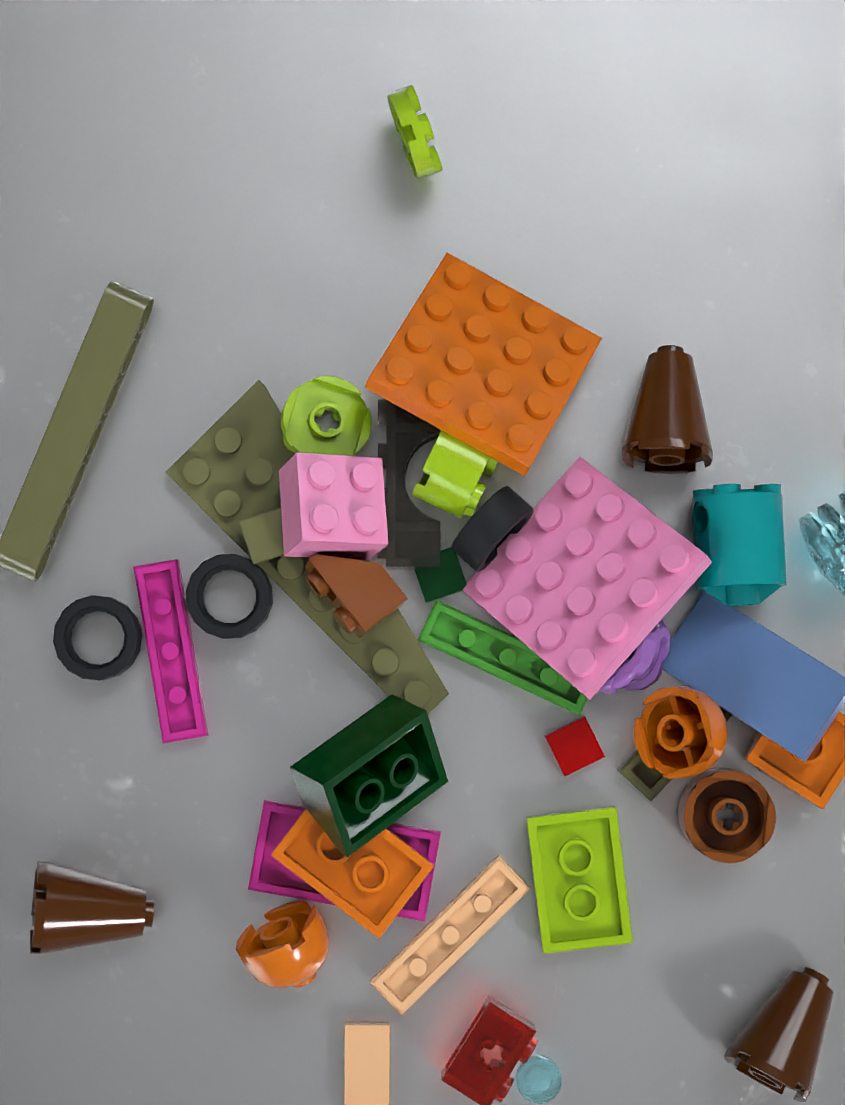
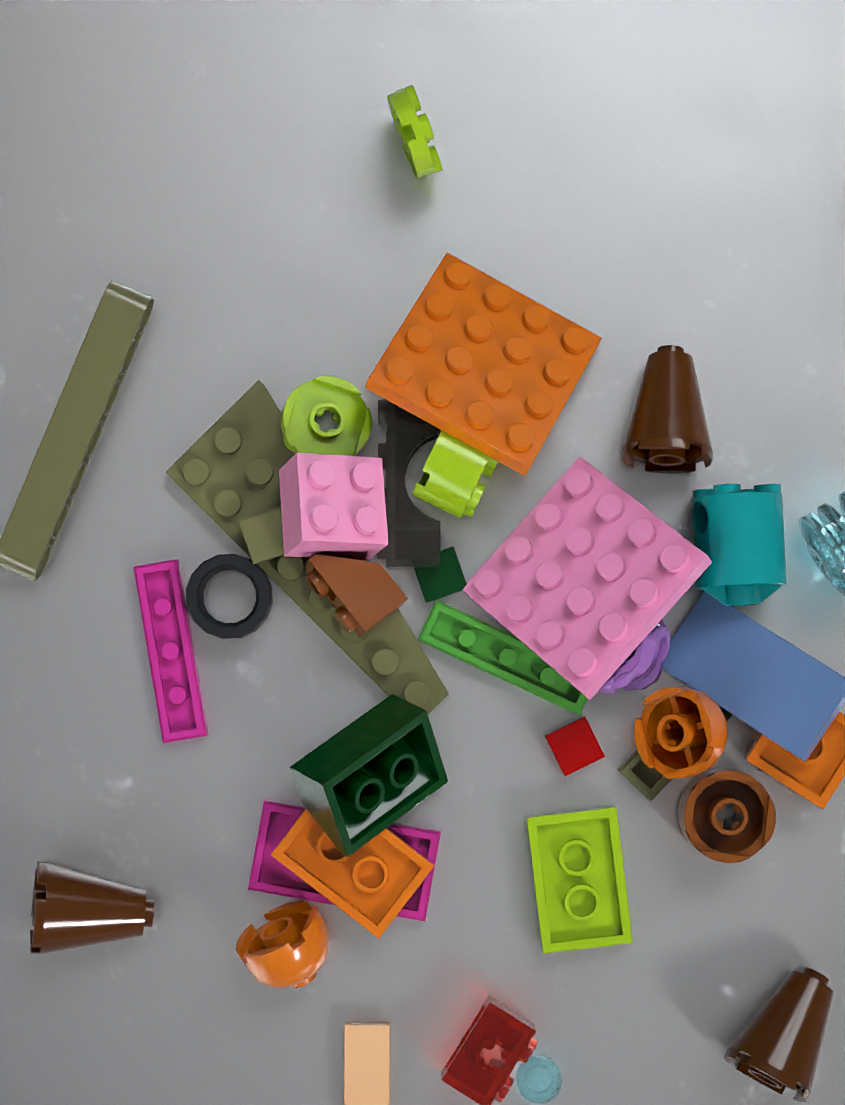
black tyre [53,595,142,681] -> none
light nougat tile [370,855,531,1015] -> none
black tyre [451,486,534,572] -> none

